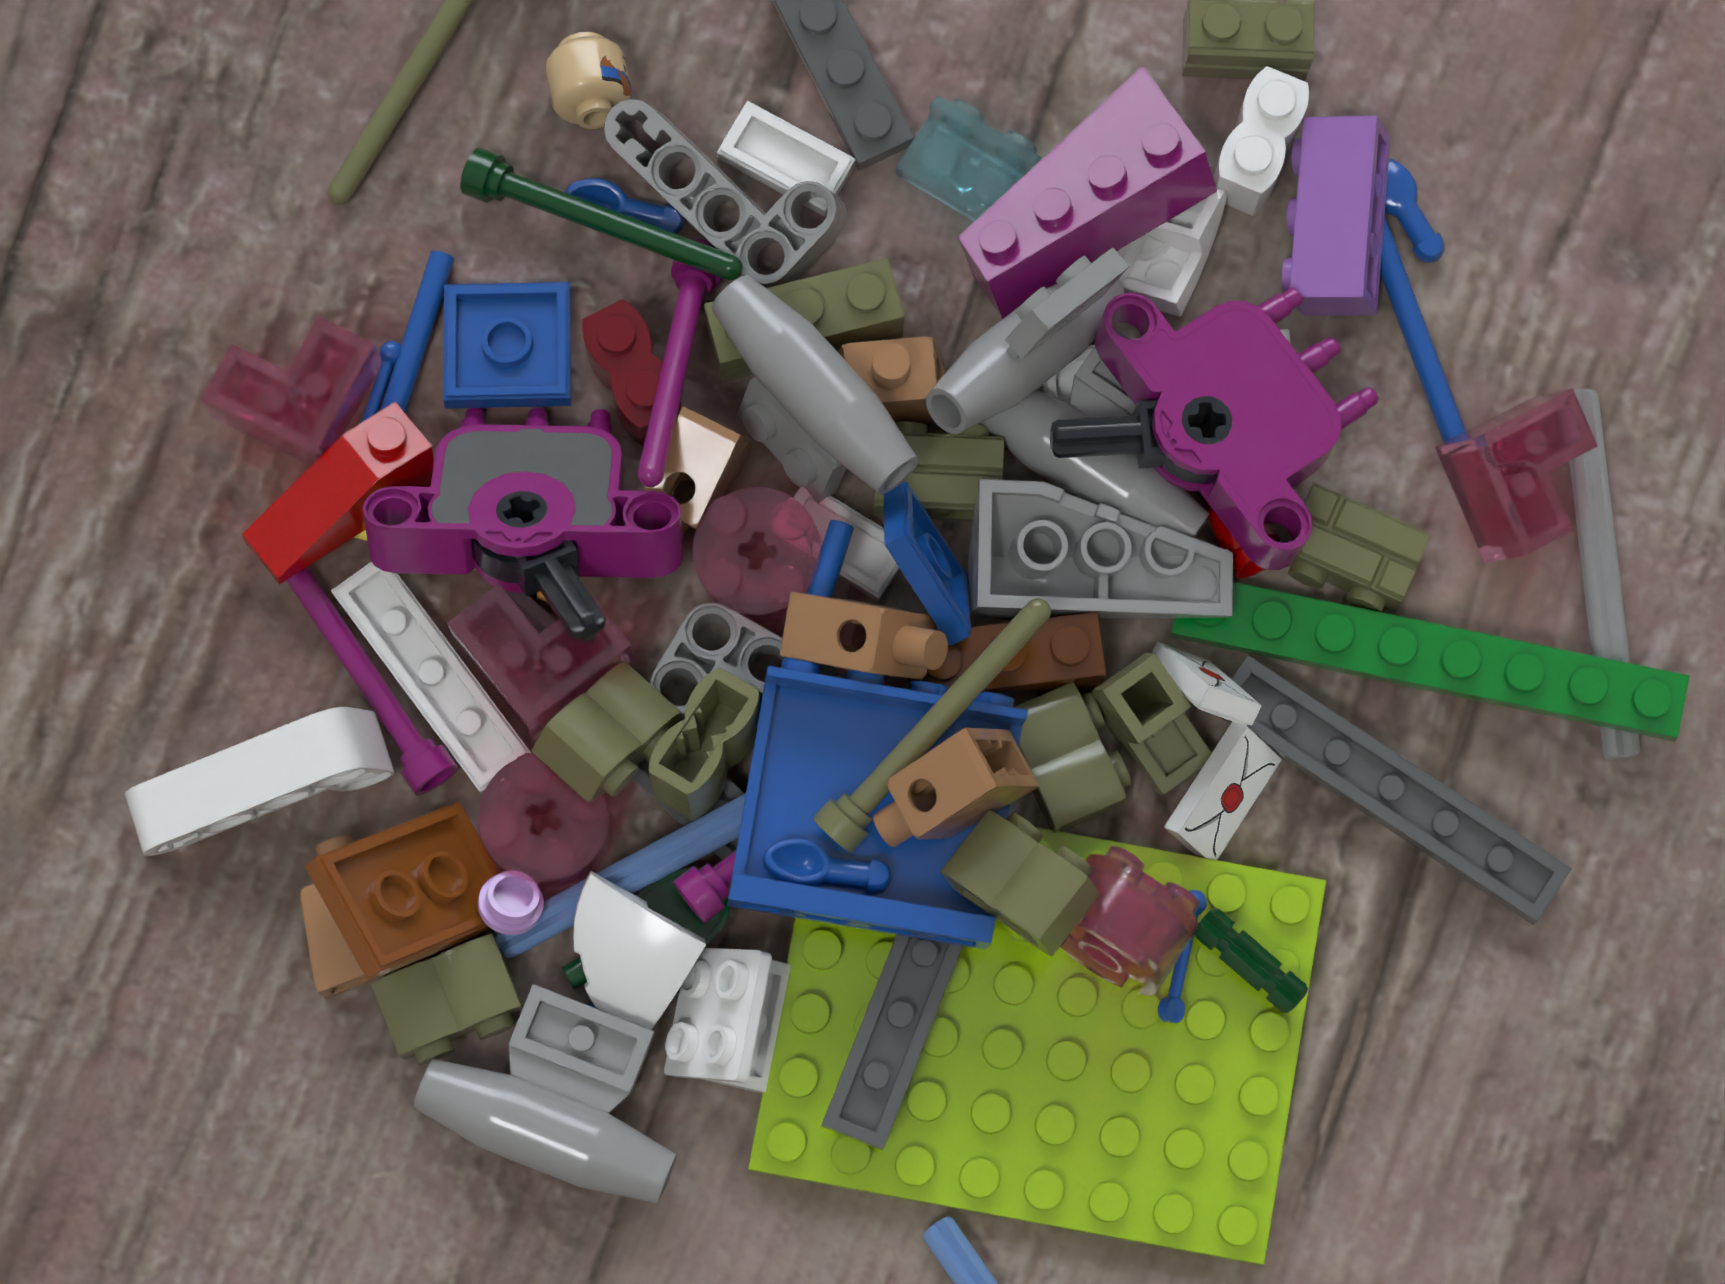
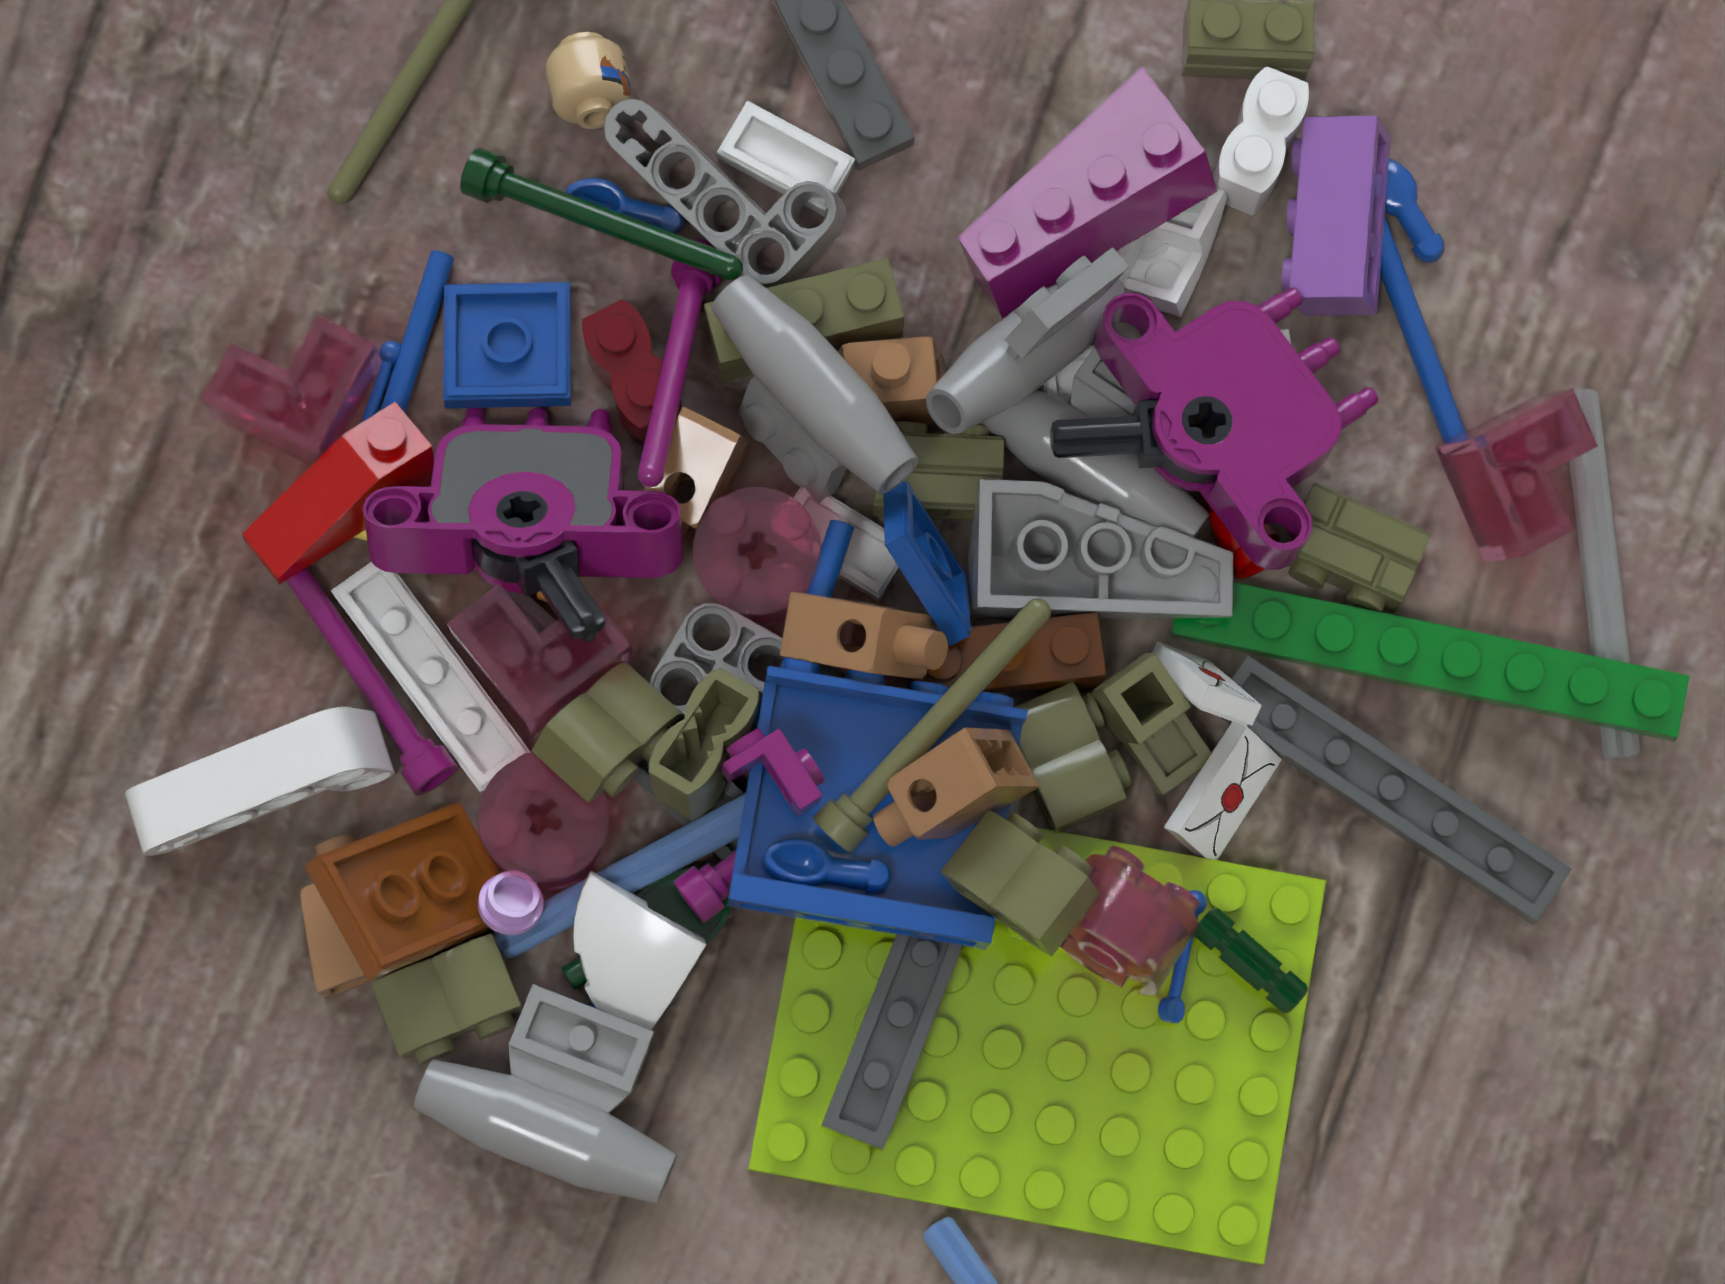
white bracket [664,948,791,1093] -> none
clear light blue bracket [896,96,1042,222] -> none
none -> magenta bracket [722,728,825,817]

